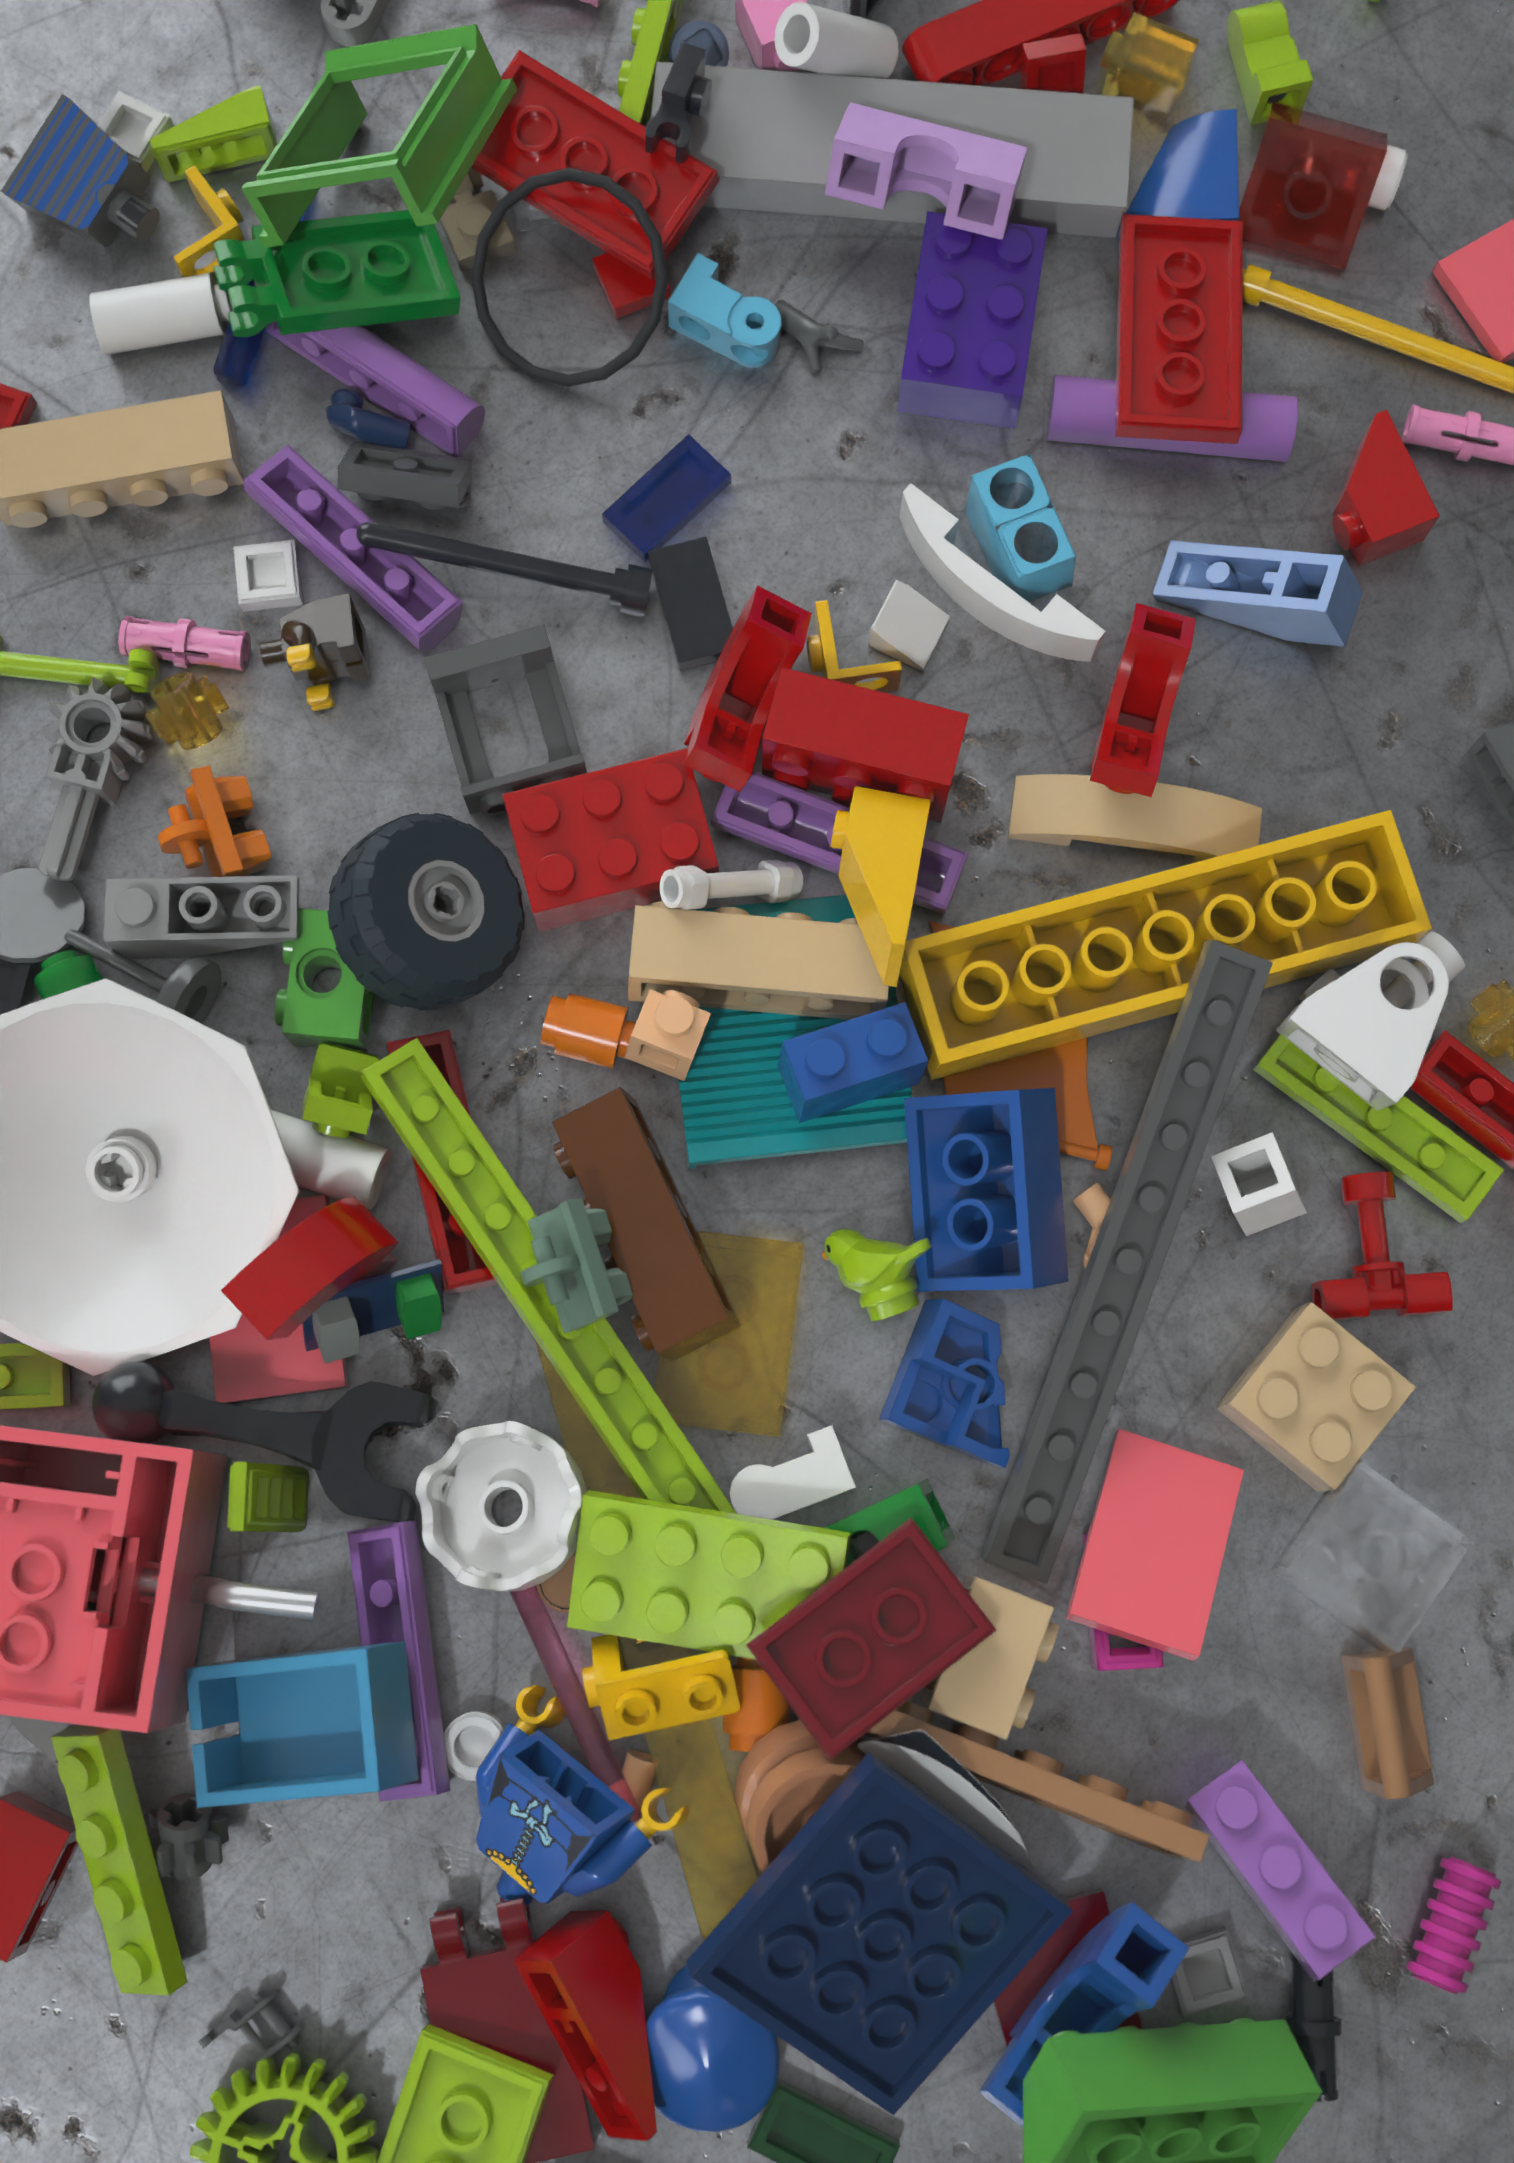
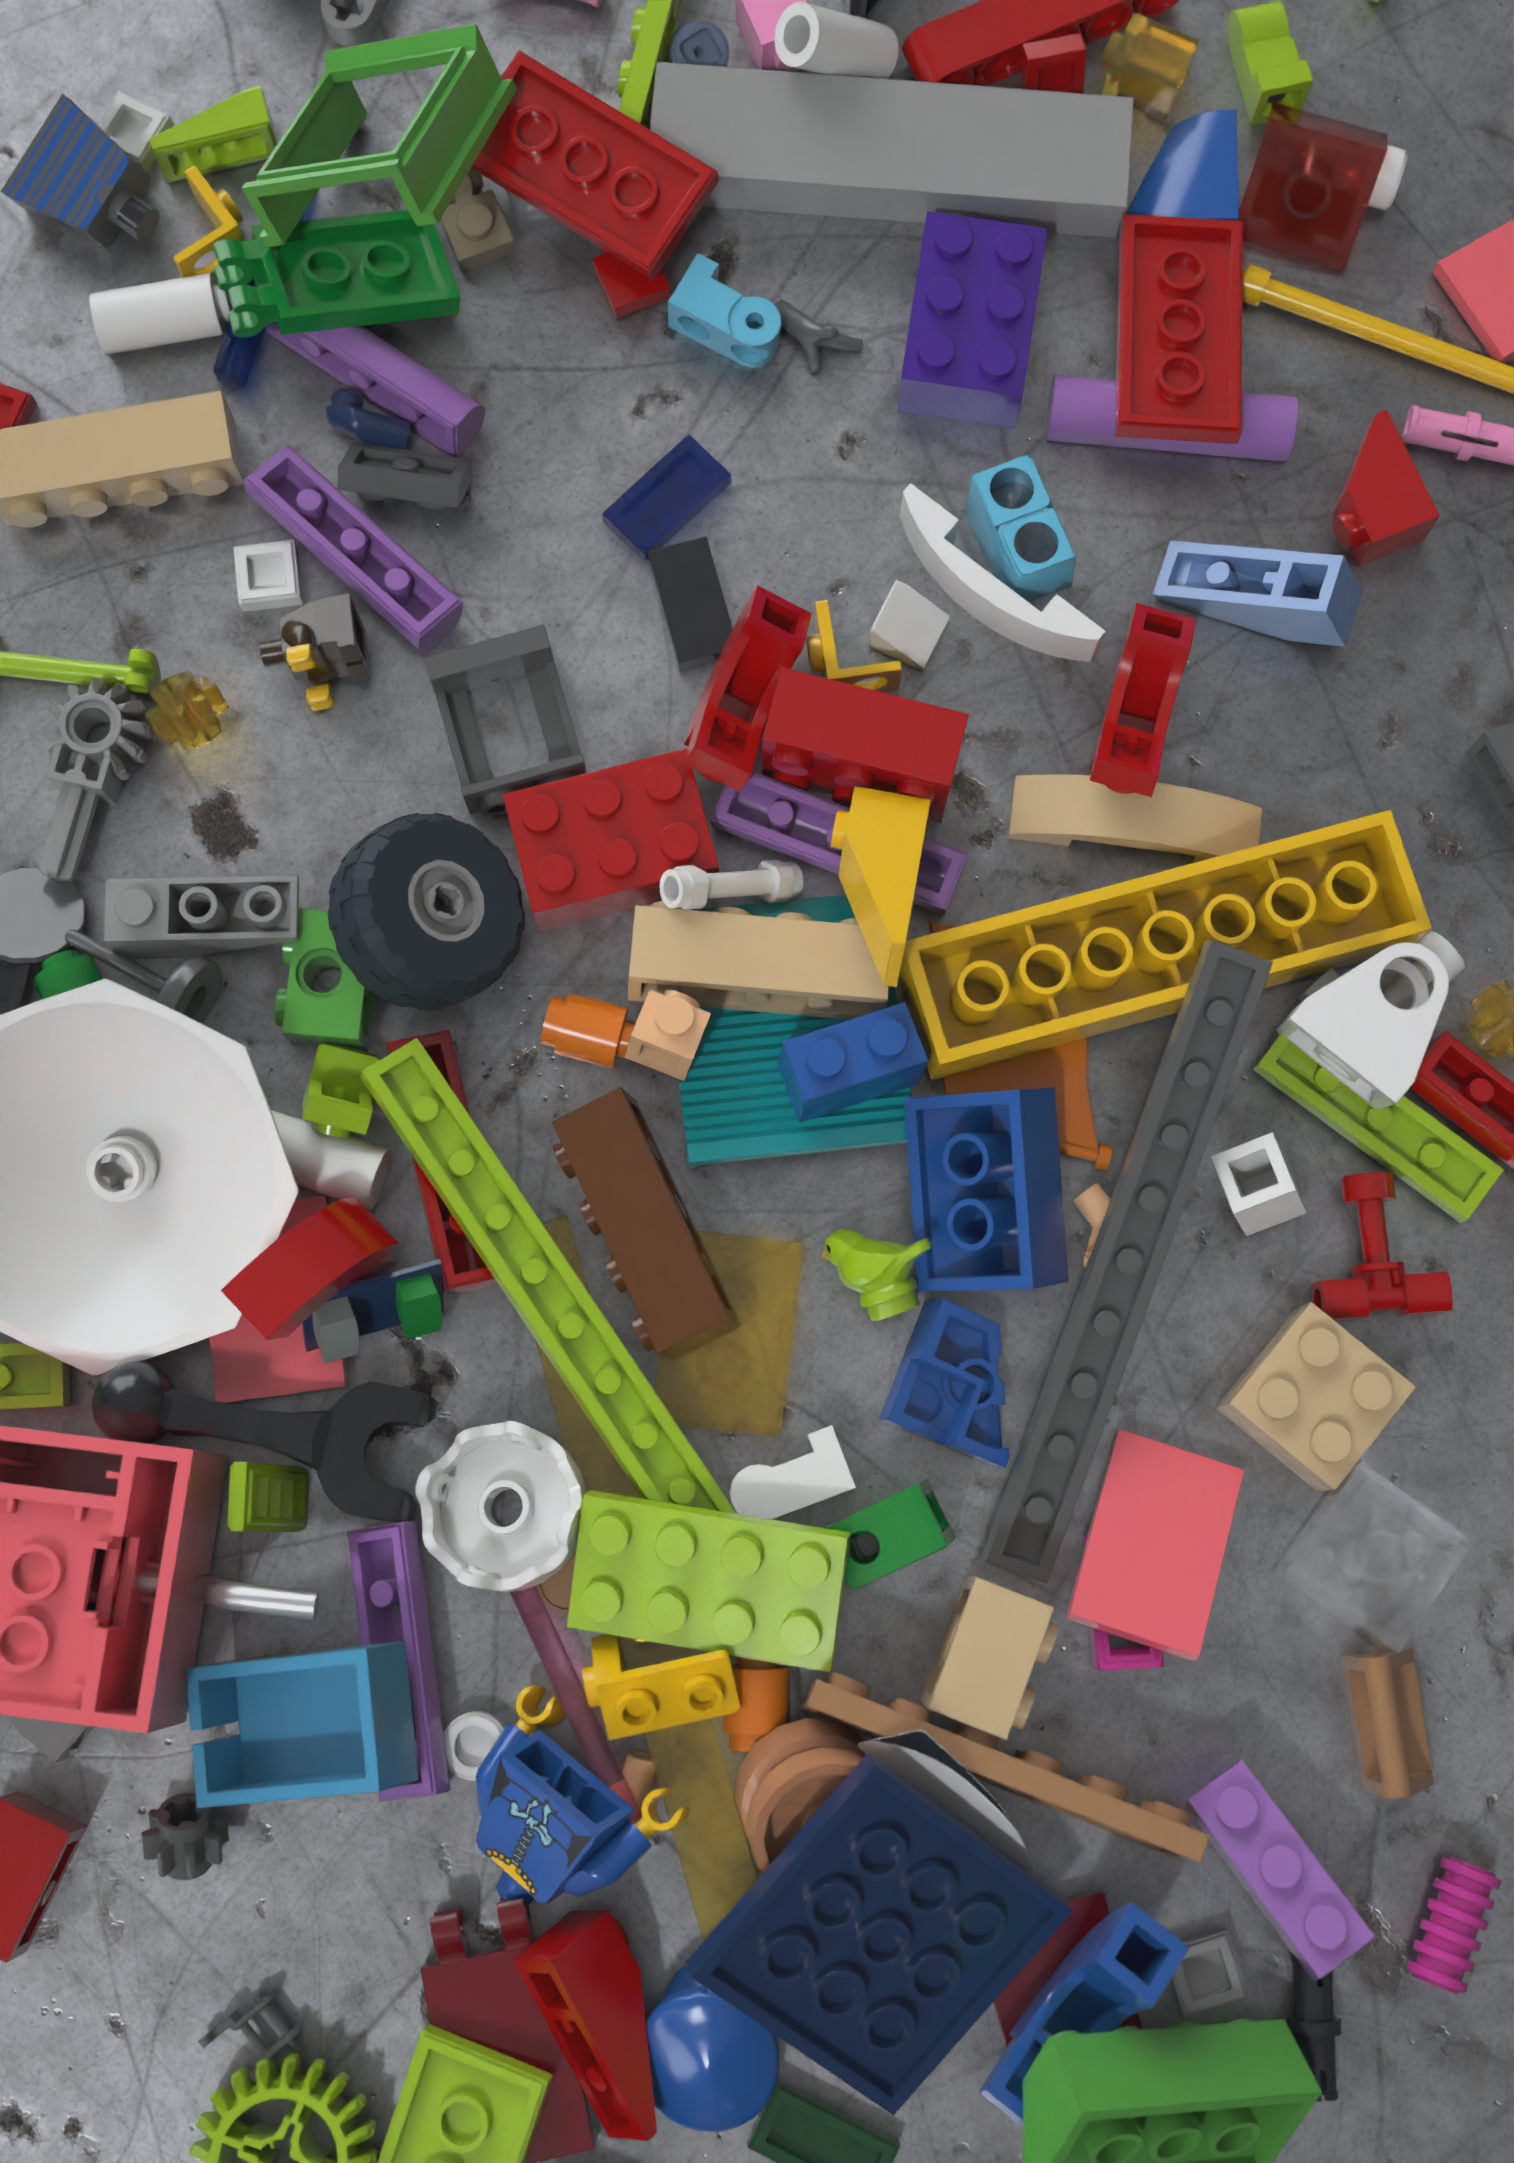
lime plate [51,1725,188,1996] -> none
bright pink pin [118,616,251,671] -> none
orange hips [157,765,271,877] -> none
black piece [356,522,653,618] -> none
black piece [471,168,668,387] -> none
sand green hips [520,1197,633,1333] -> none
black plate [645,42,712,164] -> none
dark red tile [746,1518,997,1760] -> none
lavender arch [825,103,1028,240] -> none

